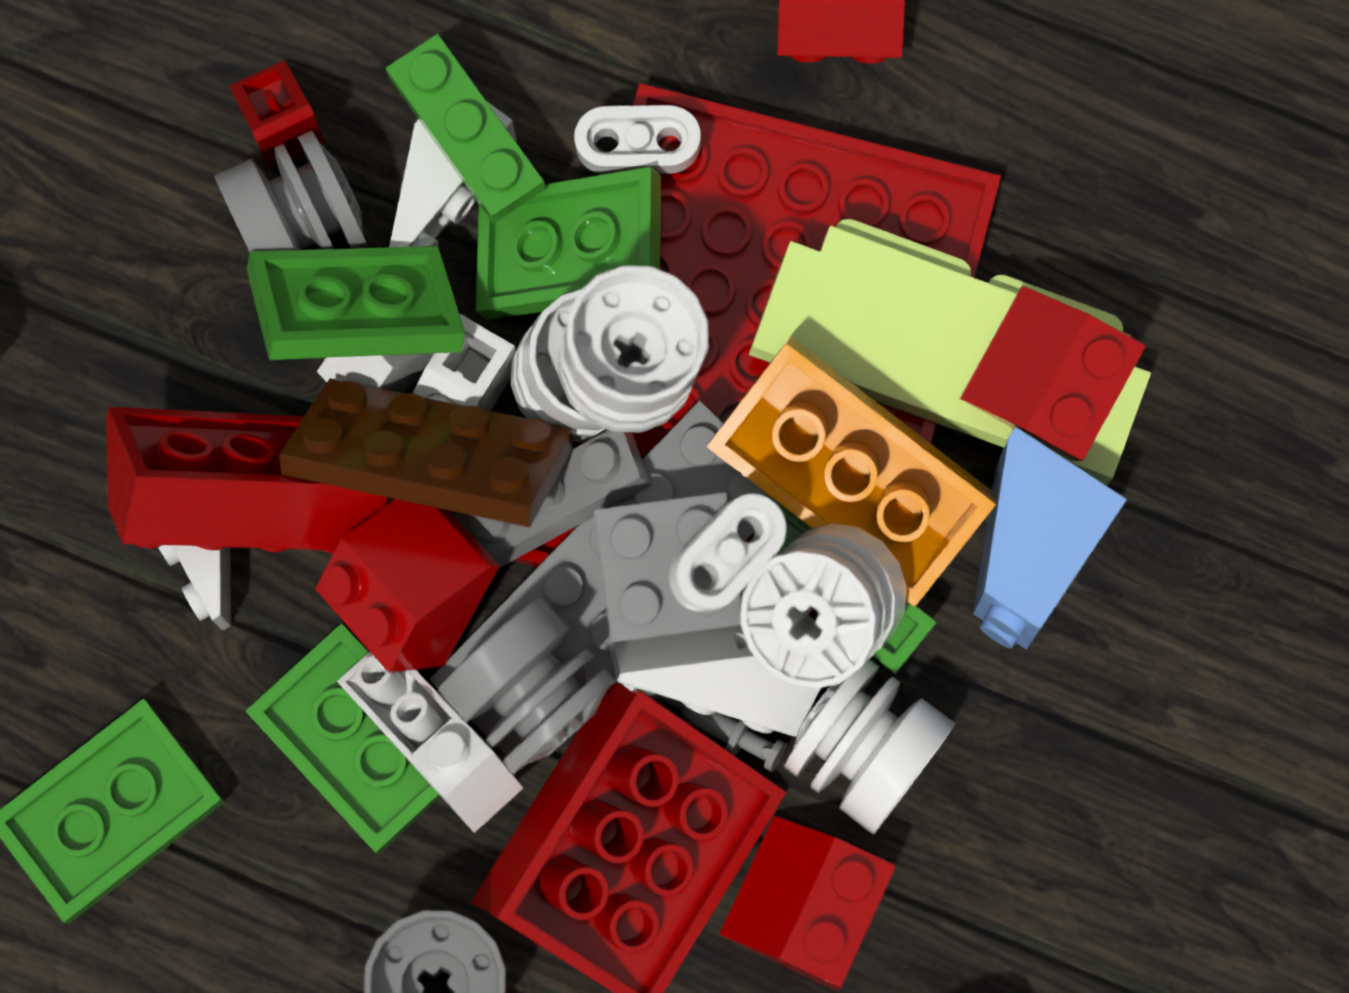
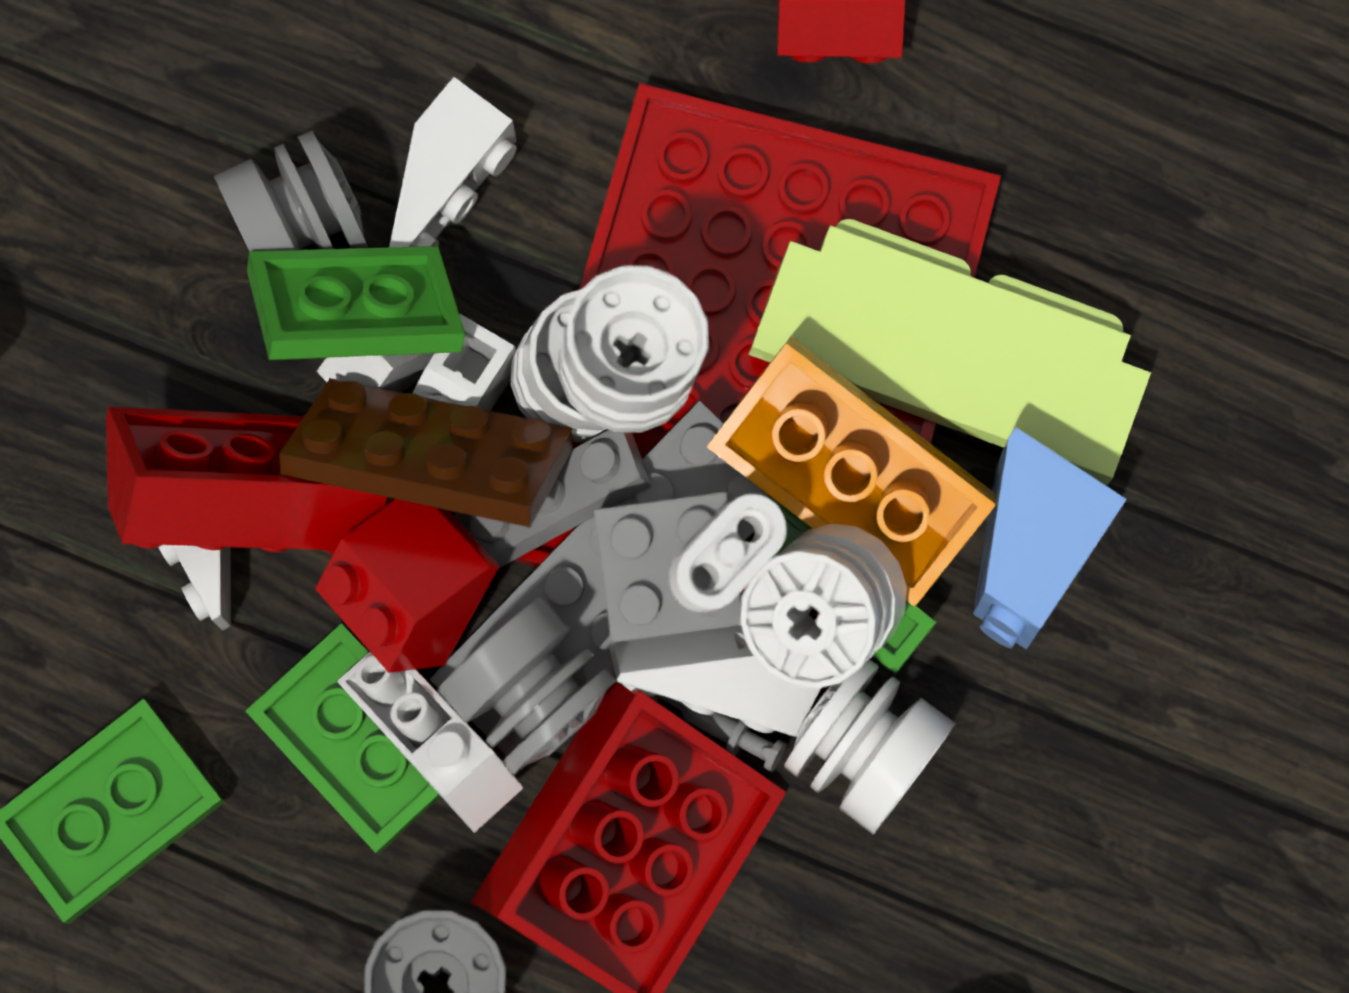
red slope [229,60,326,170] -> none
bright green plate [385,34,545,224] -> none
bright green plate [476,167,661,320] -> none
white plate [574,105,701,174] -> none
red slope [719,816,896,991] -> none
red slope [959,286,1146,461] -> none

